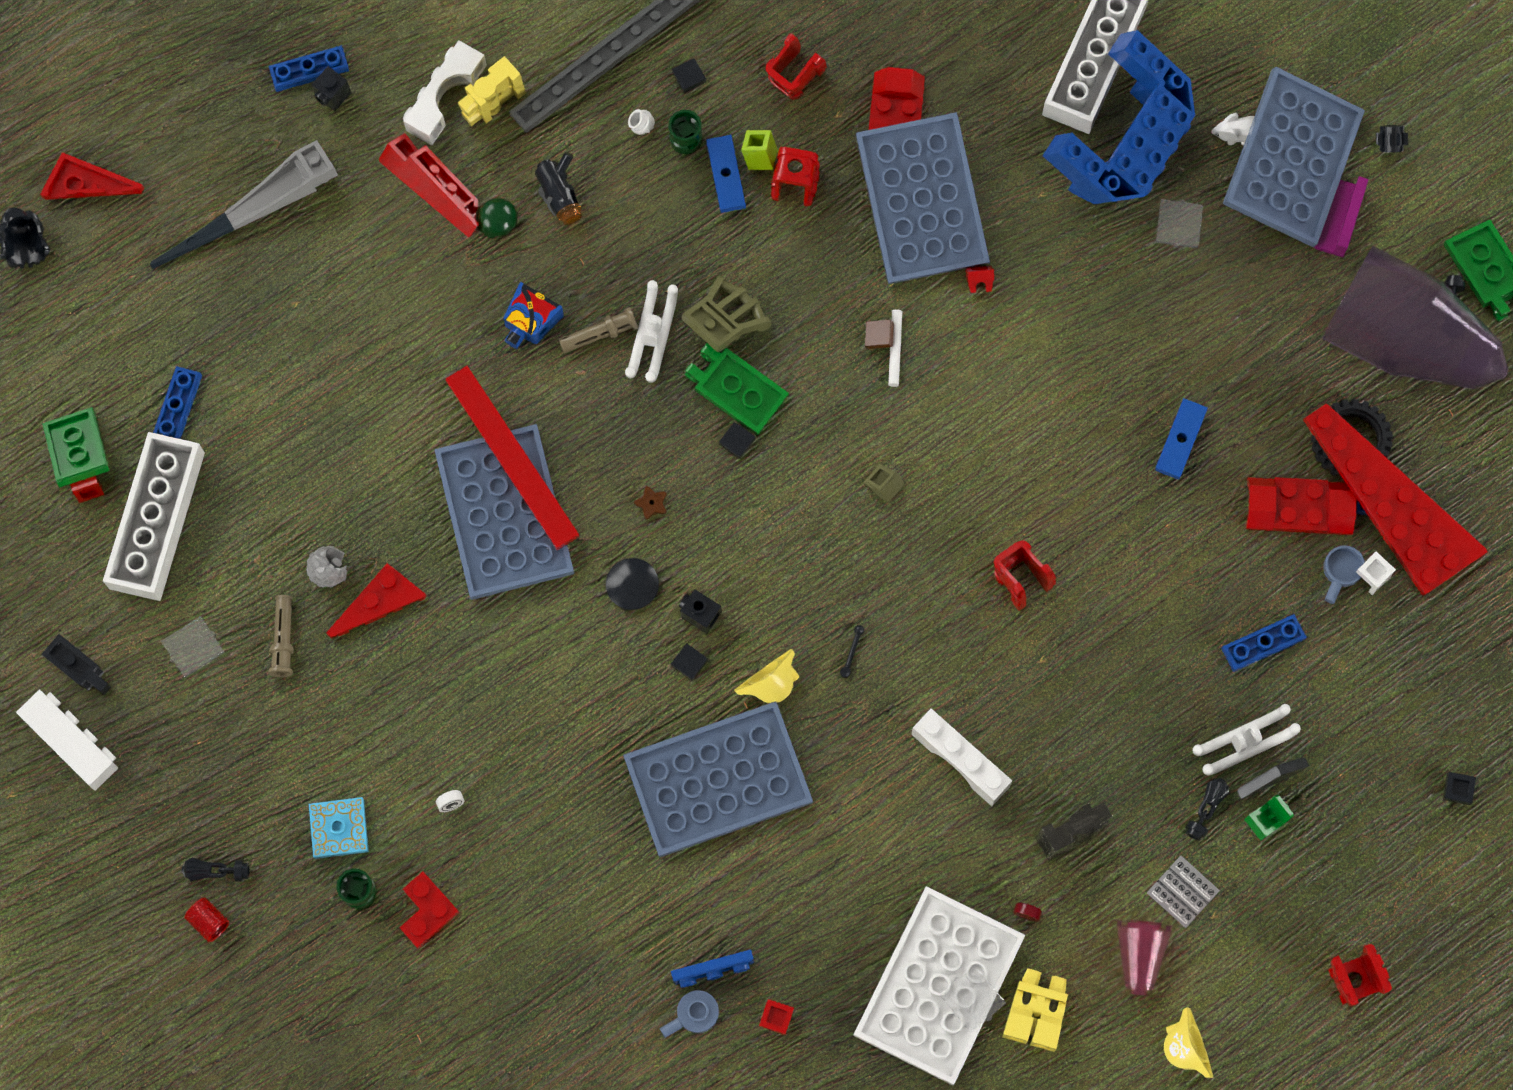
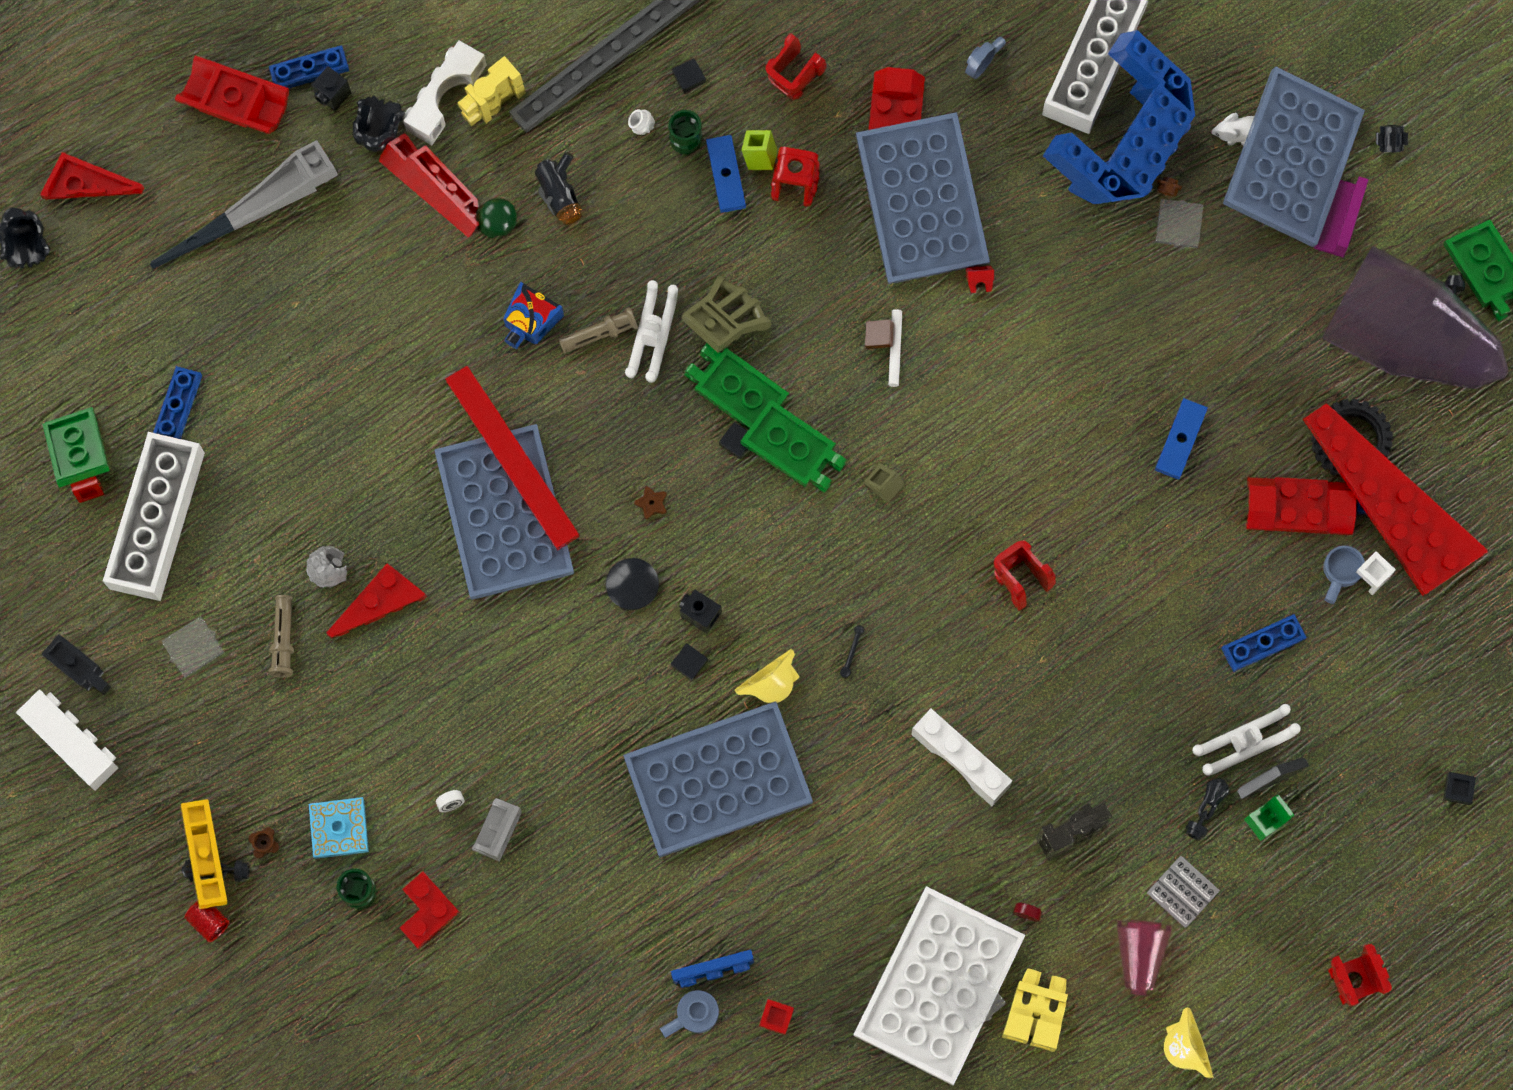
none -> red piece [175,55,289,134]
none -> yellow hinge [181,799,227,909]
none -> reddish brown plate [248,827,279,859]
none -> black hair [352,96,405,152]
none -> light grey hinge [472,798,522,862]
none -> green tile [740,400,846,493]
none -> sand blue piece [965,37,1006,79]
none -> reddish brown plate [1157,177,1182,197]

